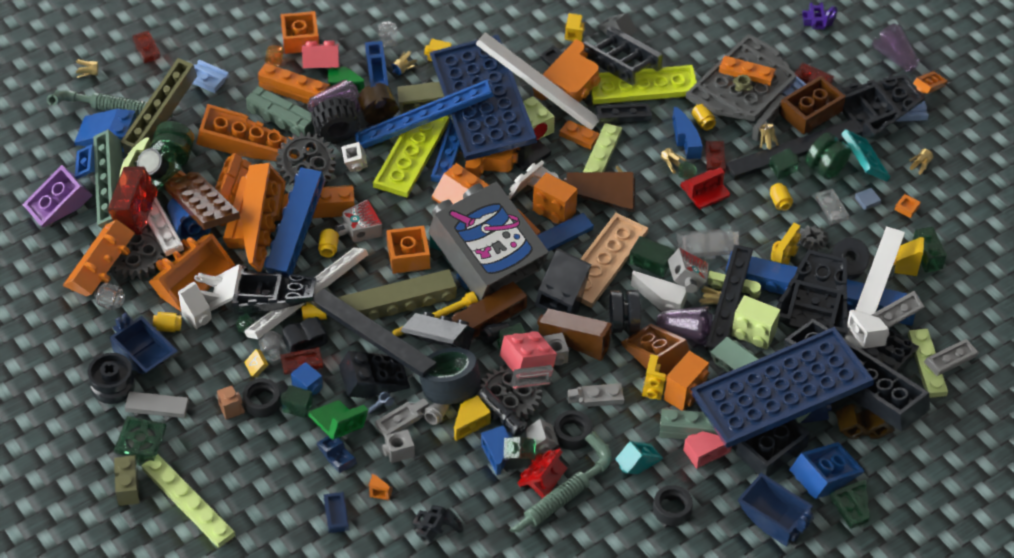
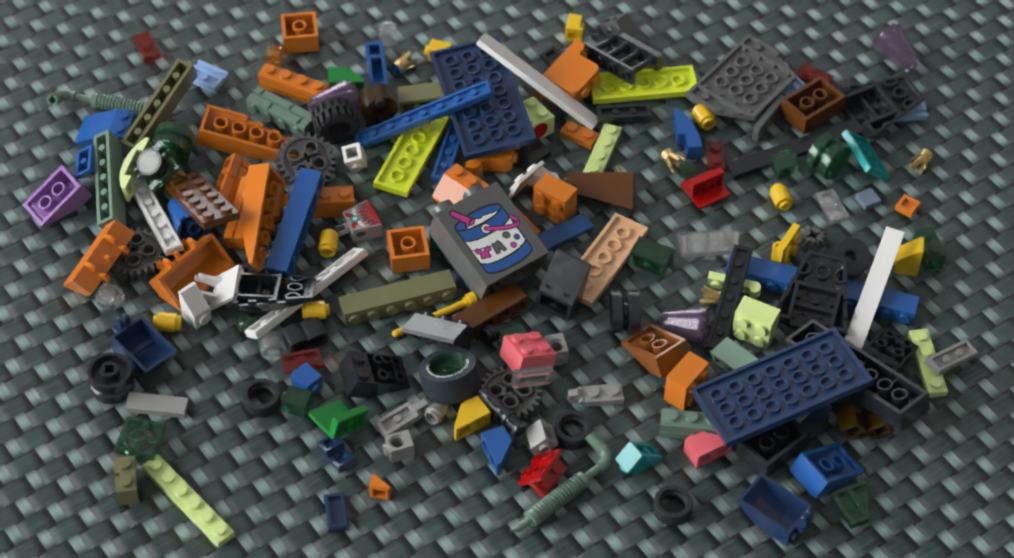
pearl gold piece [76,59,103,78] -> none
clear red brick [108,167,157,235] -> none
nougat brick [217,386,245,420] -> none
yellow tile [244,349,269,378] -> none
coral brick [302,41,340,68] -> none
black tile [310,288,436,378] -> none
sand blue hand [368,392,394,414] -> none
black piece [412,505,464,543] -> none
clear green brick [504,437,535,461] -> none
reddish brown slope [537,309,612,361] -> none
white slope [631,271,687,316] -> none
yellow bracket [642,354,666,400] -> none
light grey torso [668,248,708,293] -> none
orange plate [719,56,776,86] -> none
olive plate [733,75,753,92] -> none
pearl gold piece [759,121,779,150] -> none
dark purple piece [802,2,838,29] -> none
white slope [847,310,889,348] -> none
light grey tile [871,291,925,328] -> none
orange plate [913,71,948,94] -> none

